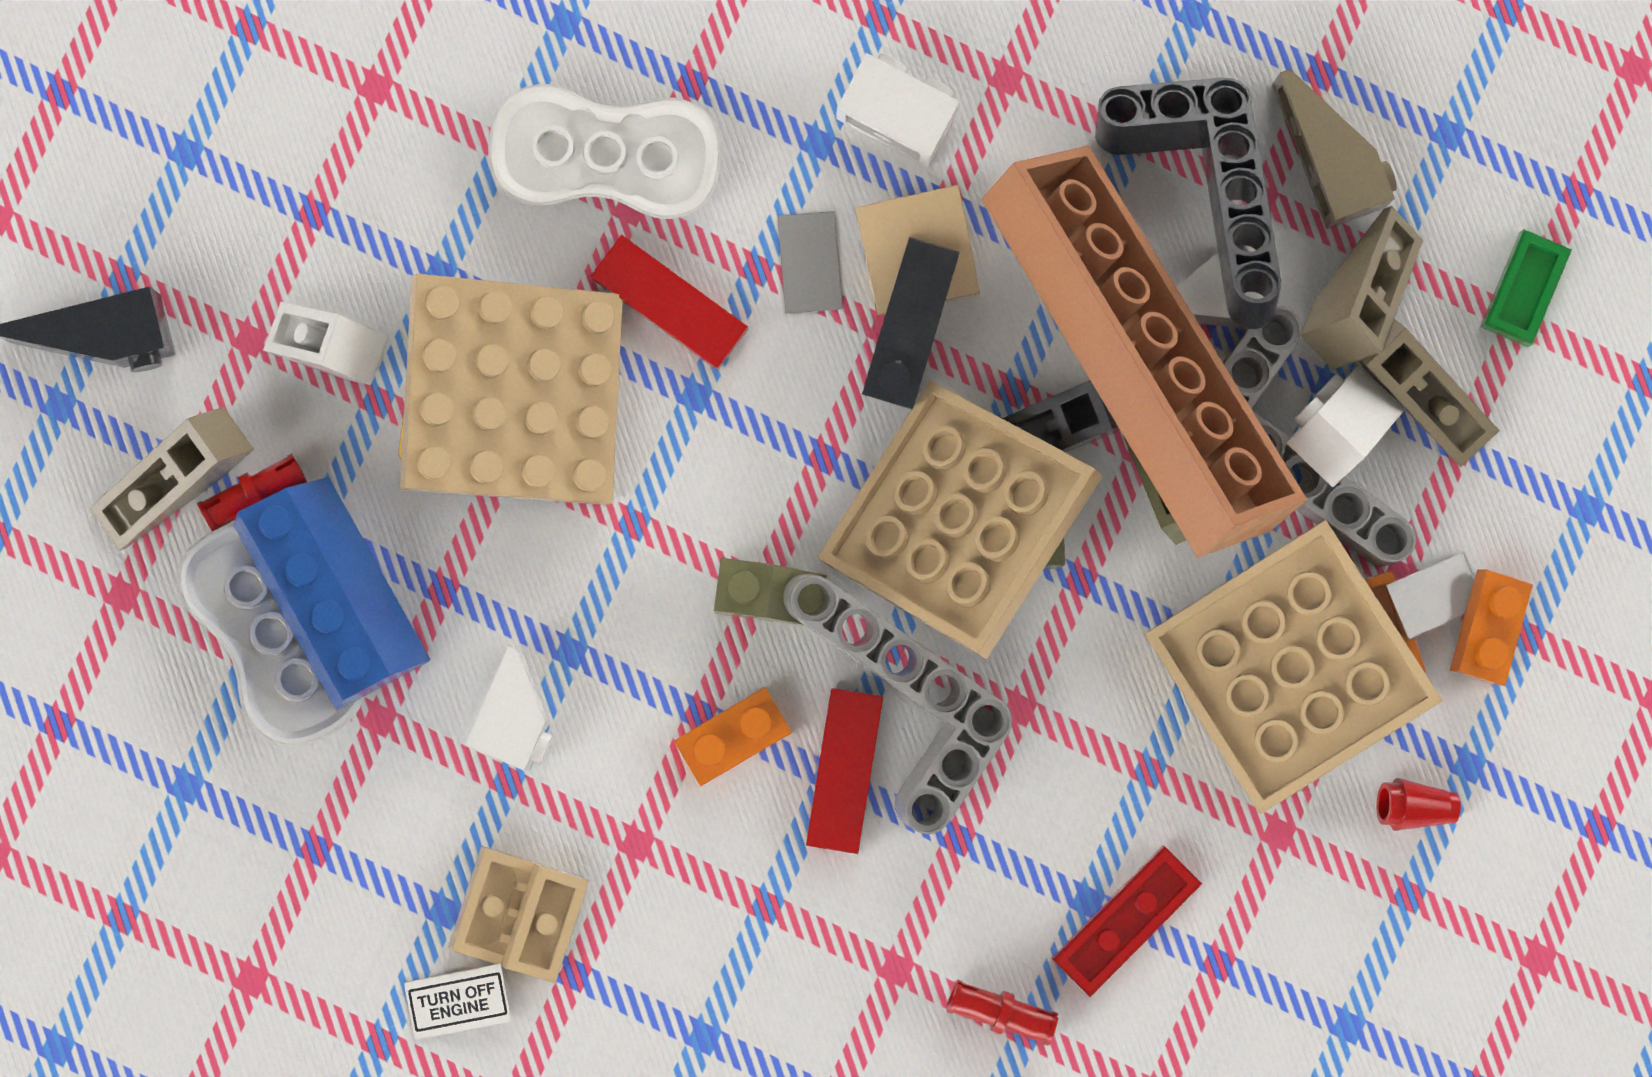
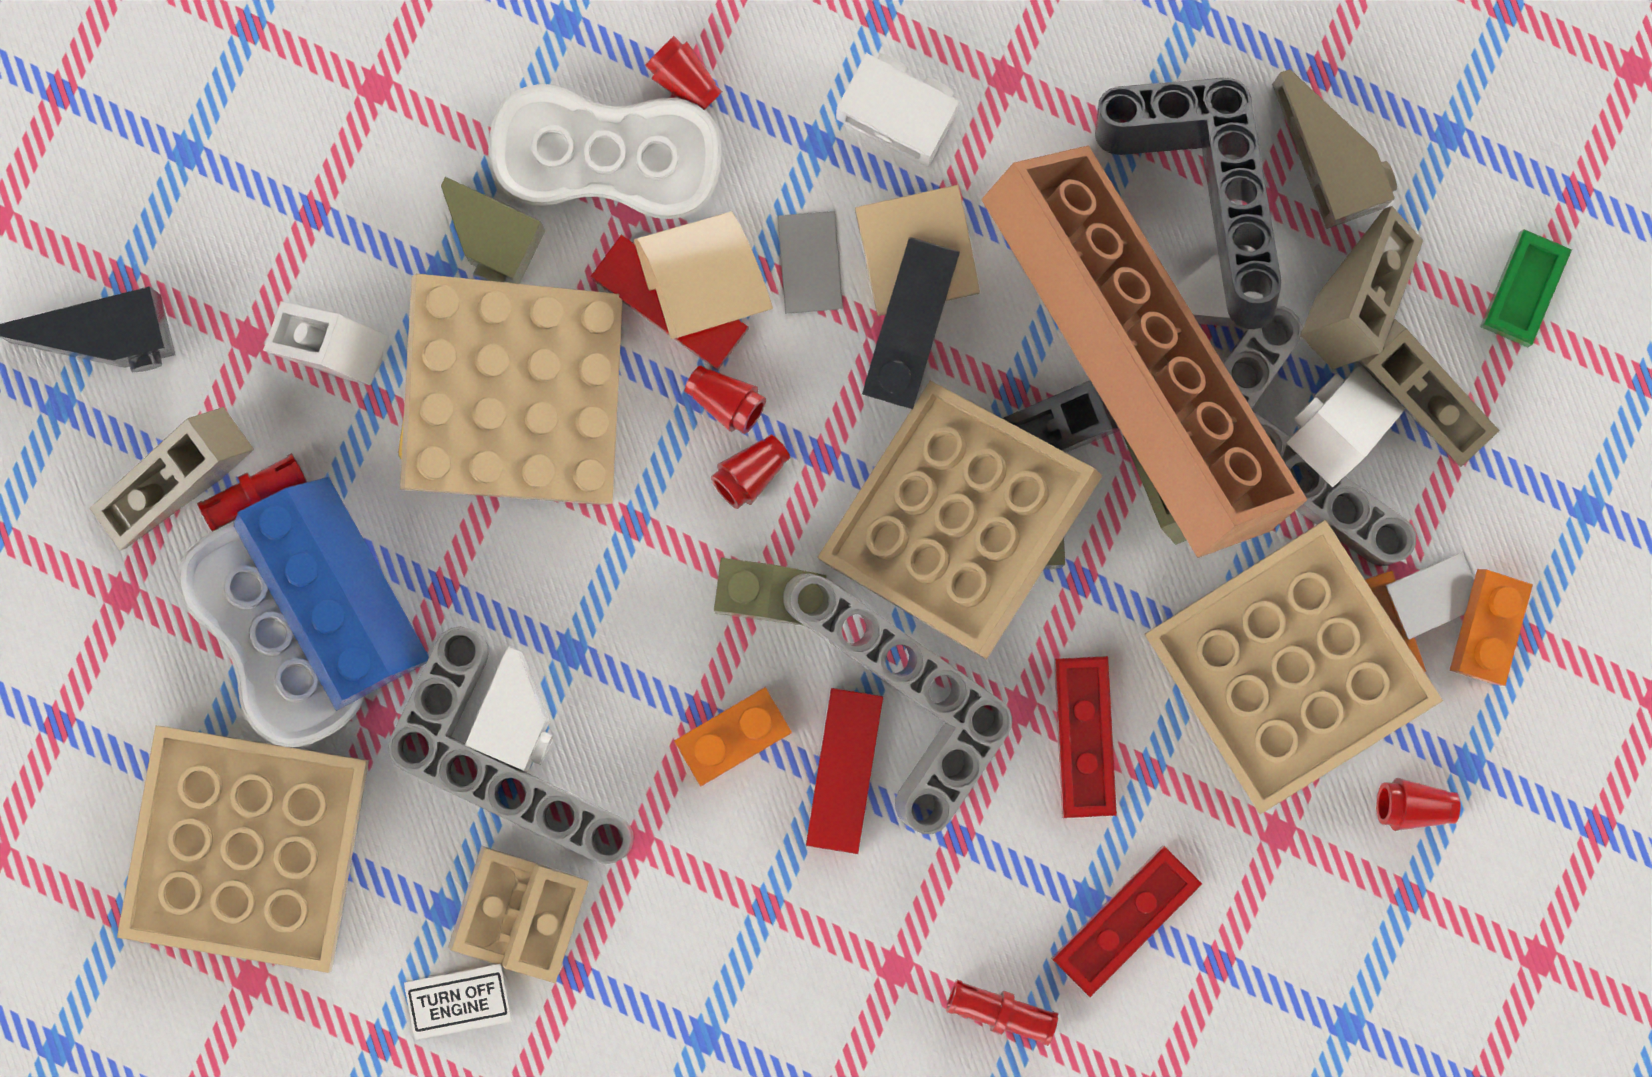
none -> tan plate [117,725,369,973]
none -> light grey beam [388,626,634,864]
none -> olive slope [441,177,545,284]
none -> tan slope [634,211,773,339]
none -> red cone [645,36,723,110]
none -> red cone [684,365,766,434]
none -> red cone [711,434,791,509]
none -> red tile [1054,656,1117,818]

